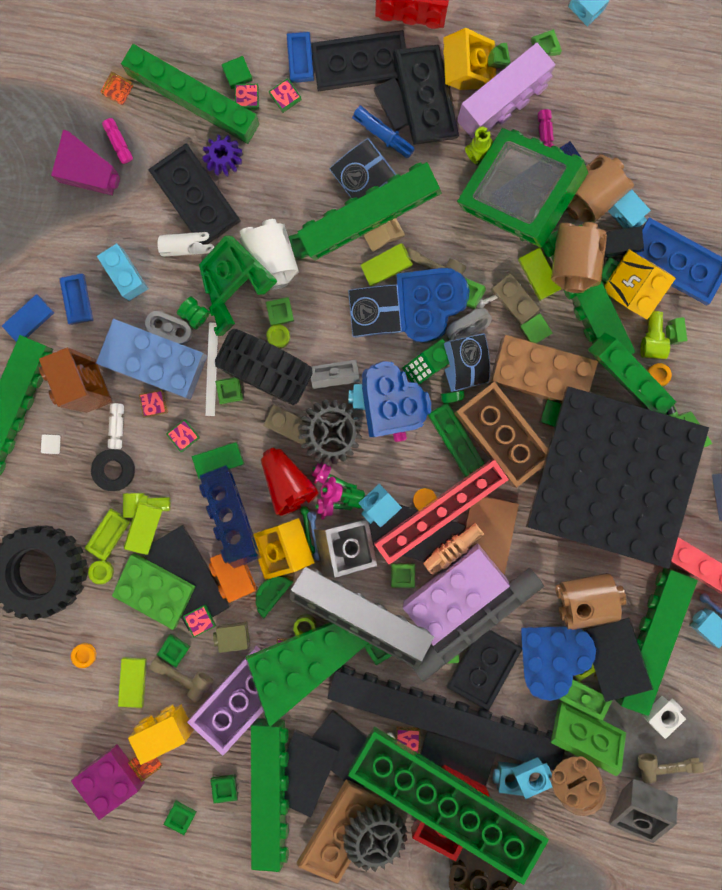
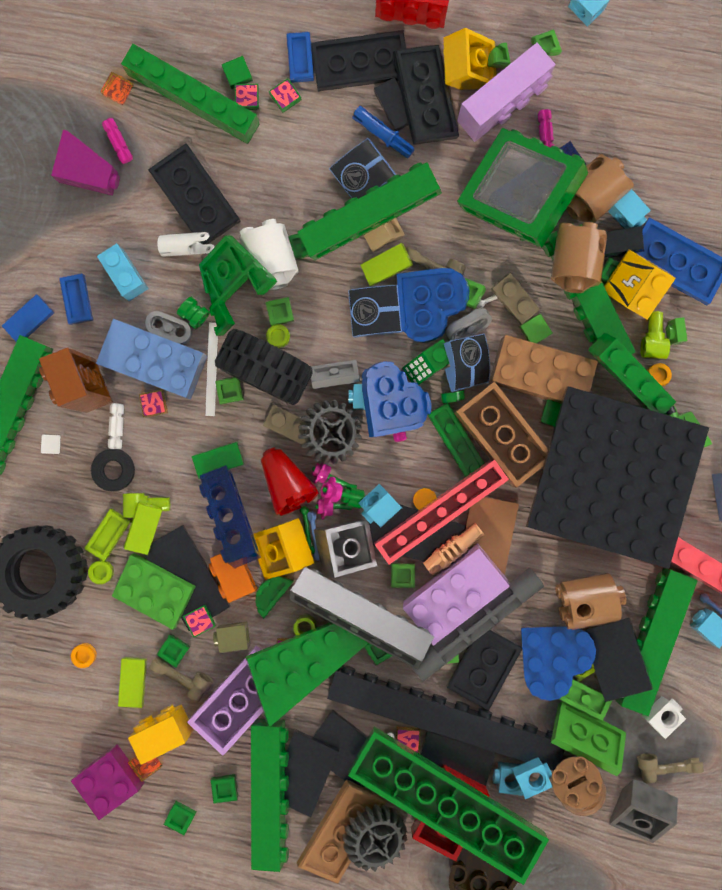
tile [166,419,200,452] -> none
dark purple gear [202,134,243,177] -> none
lime pin [465,127,493,165] -> none
lime tile [518,248,562,301] -> none

